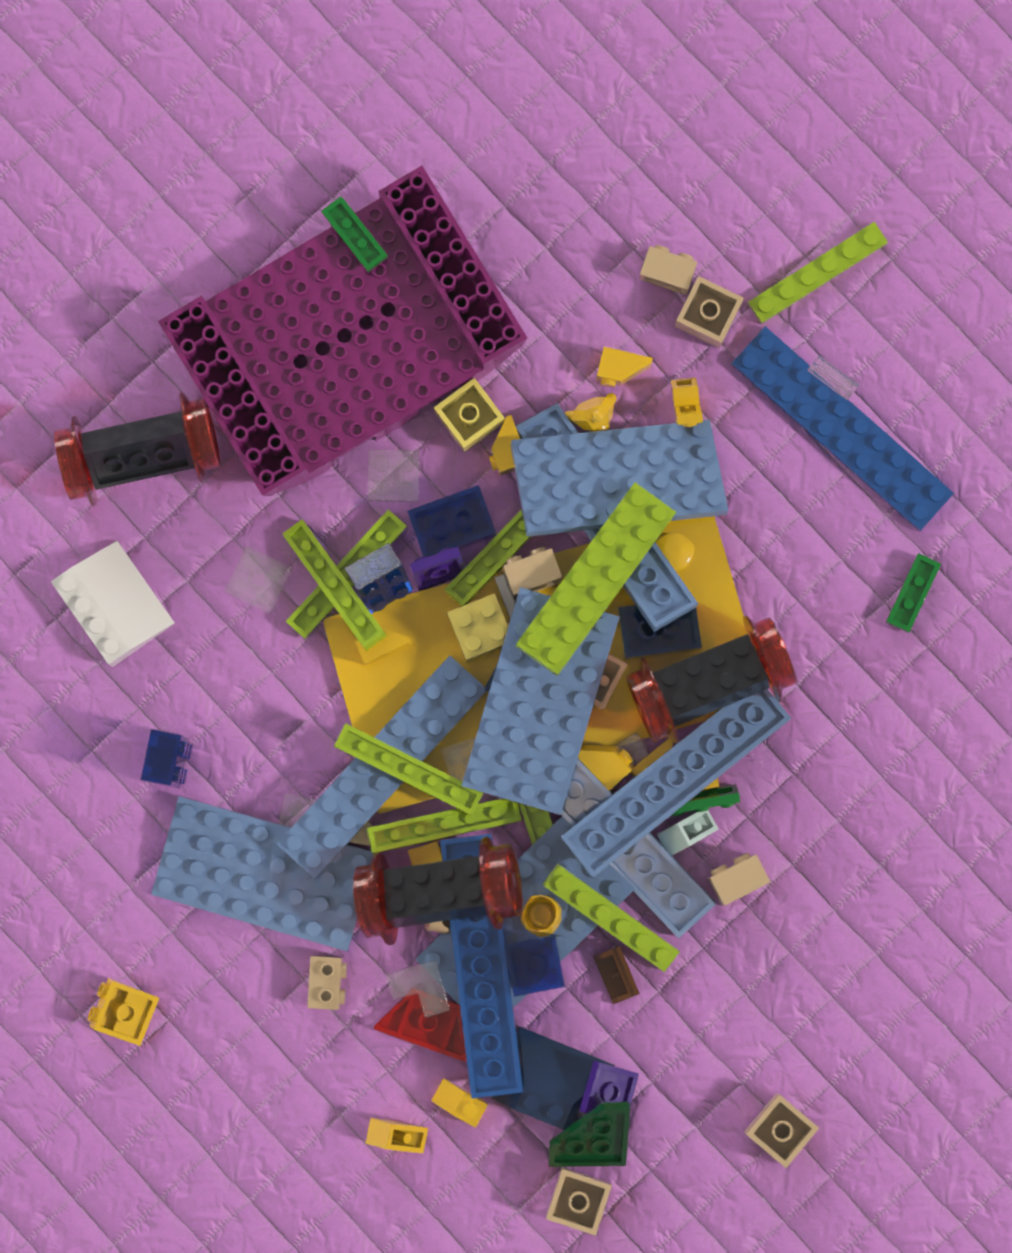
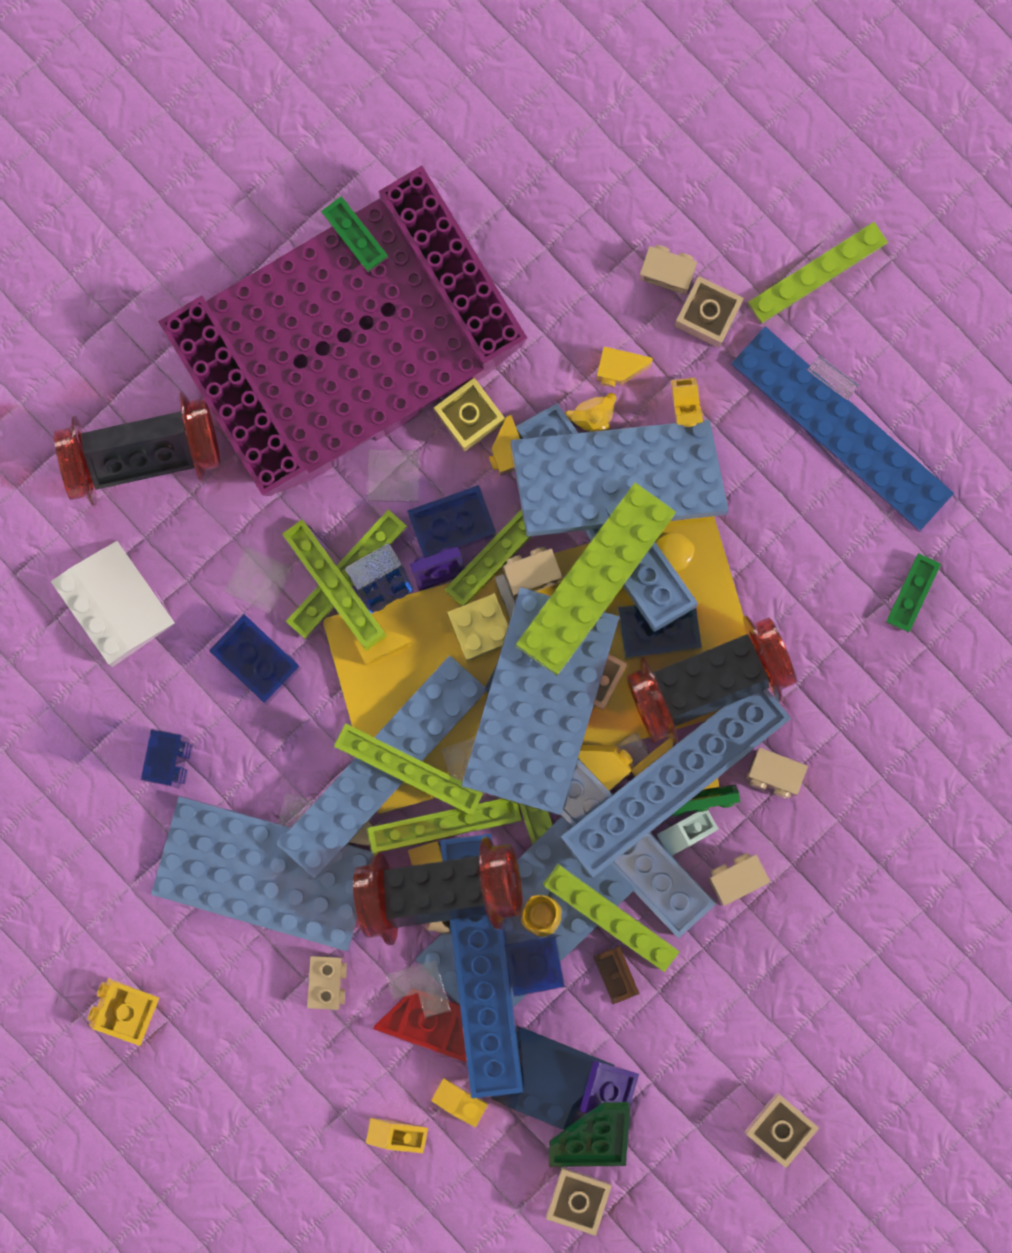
none -> clear blue brick [209,614,302,705]
none -> tan brick [745,748,808,799]

